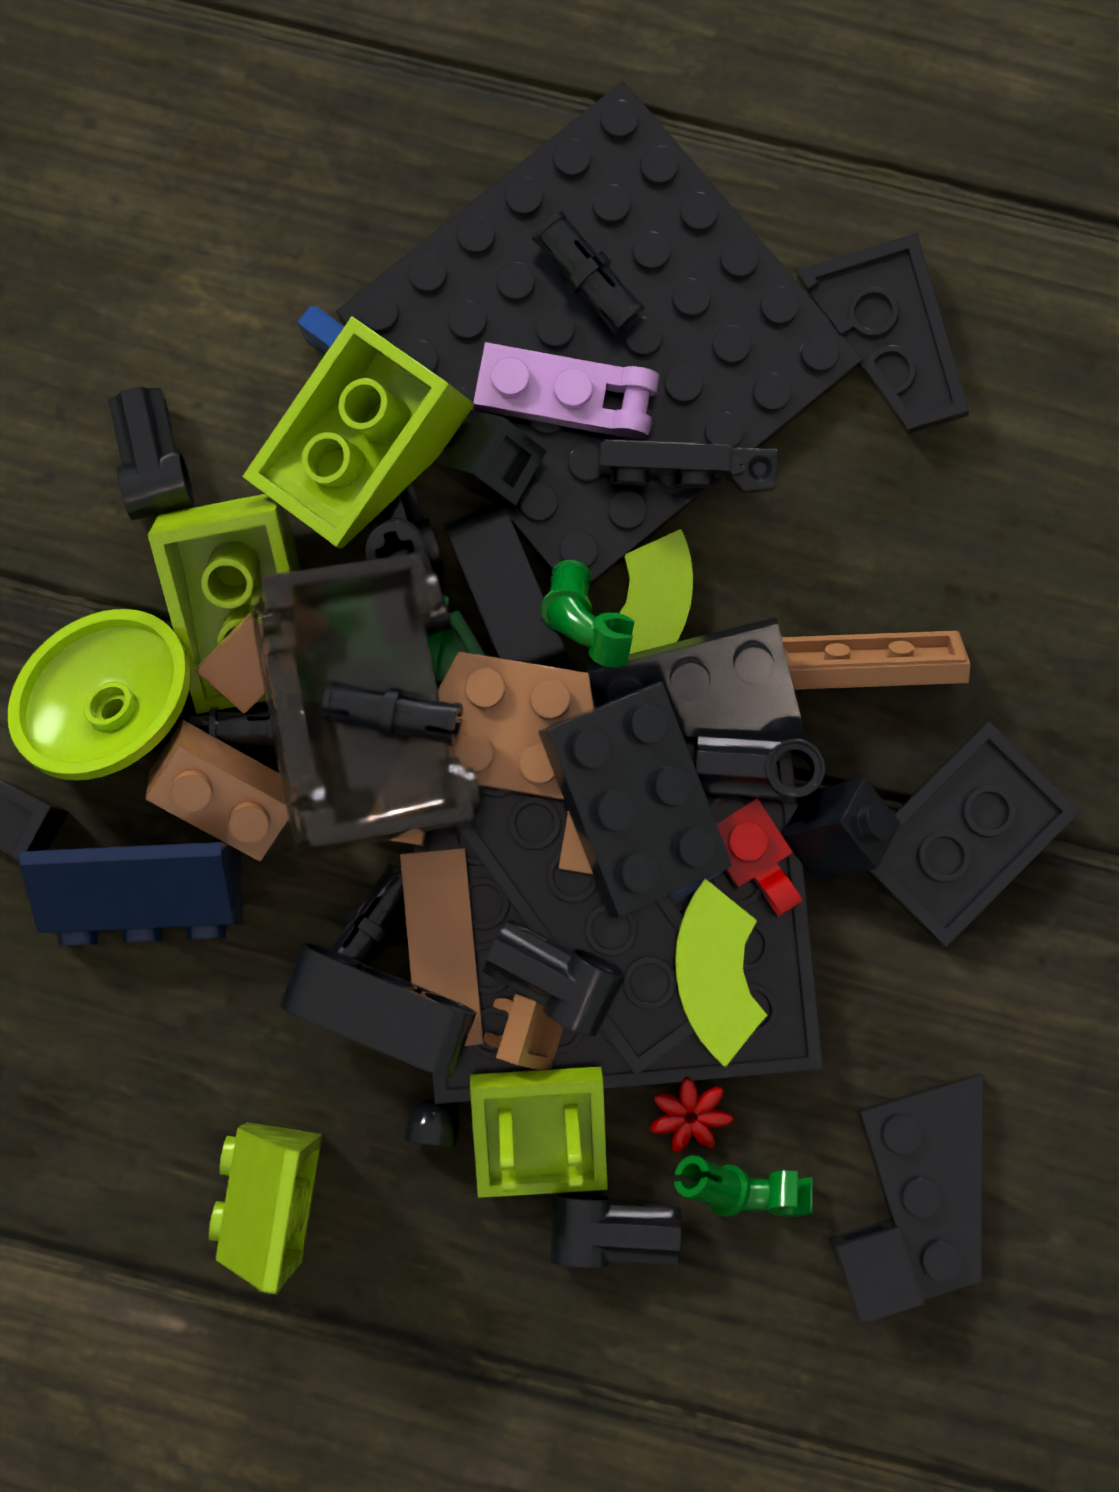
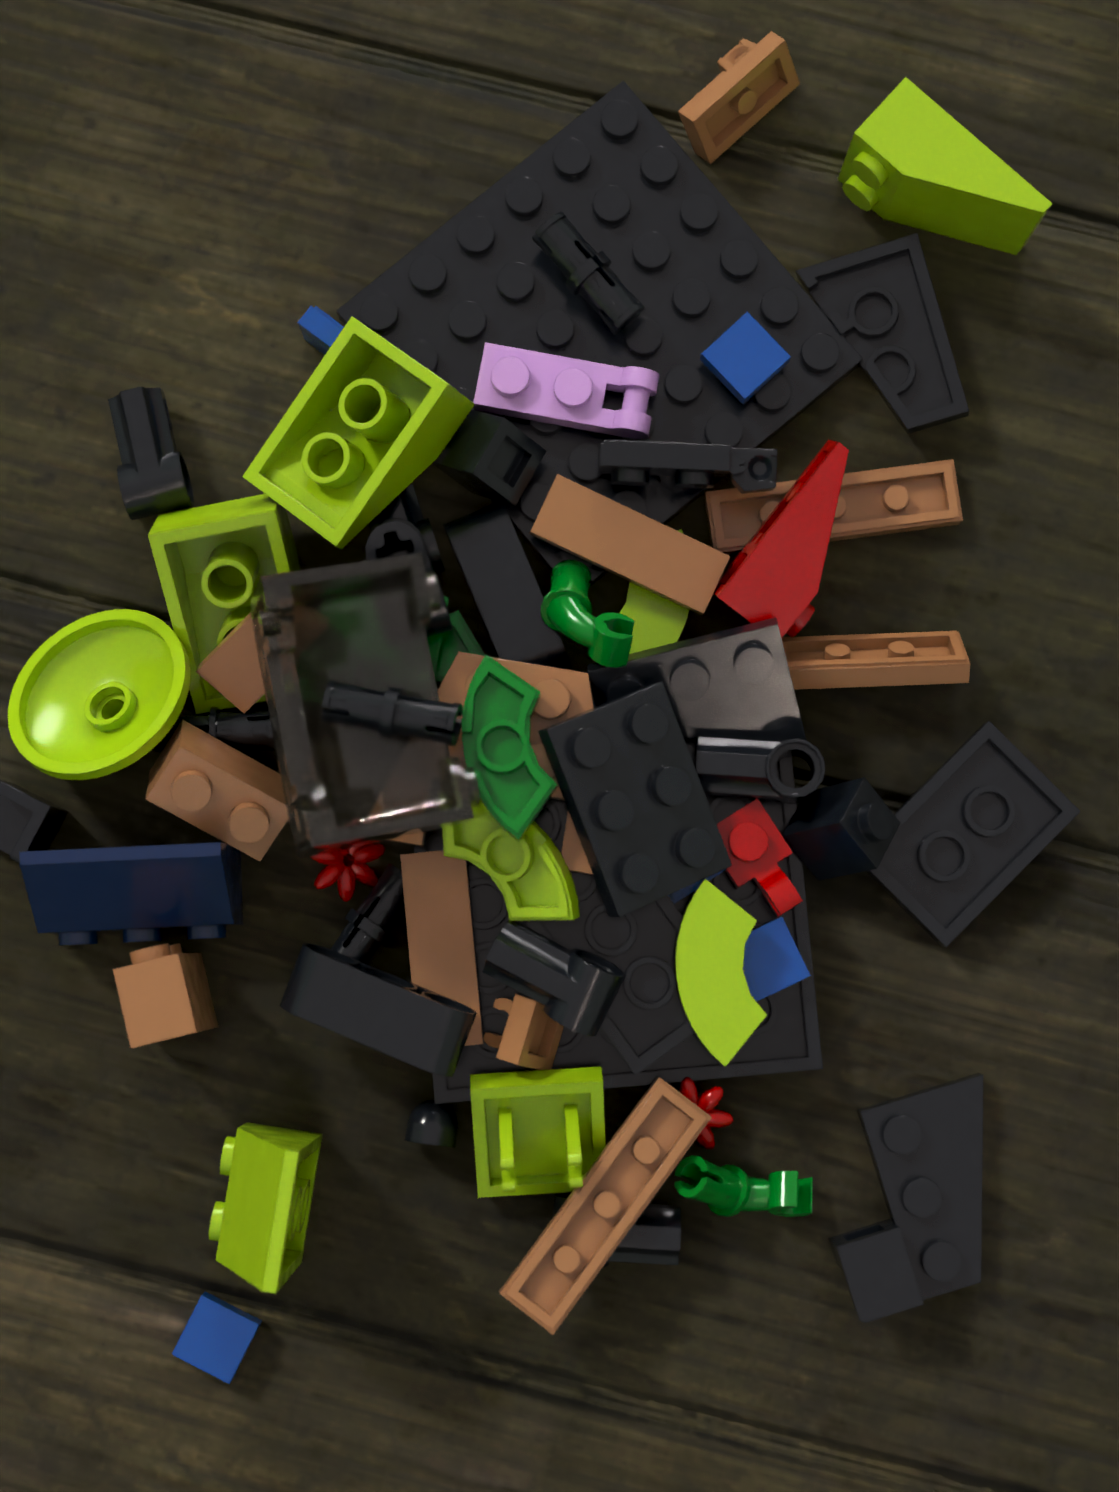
none -> medium nougat brick [113,943,218,1048]
none -> blue tile [171,1291,262,1384]
none -> red plant [308,820,385,902]
none -> lime tile [440,788,580,921]
none -> green tile [462,655,557,842]
none -> medium nougat tile [499,1077,712,1335]
none -> medium nougat tile [529,474,730,615]
none -> medium nougat hinge [678,31,800,164]
none -> blue tile [700,311,791,405]
none -> medium nougat tile [704,459,963,555]
none -> red slope [714,440,849,638]
none -> blue tile [743,917,811,1002]
none -> lime slope [838,77,1053,255]

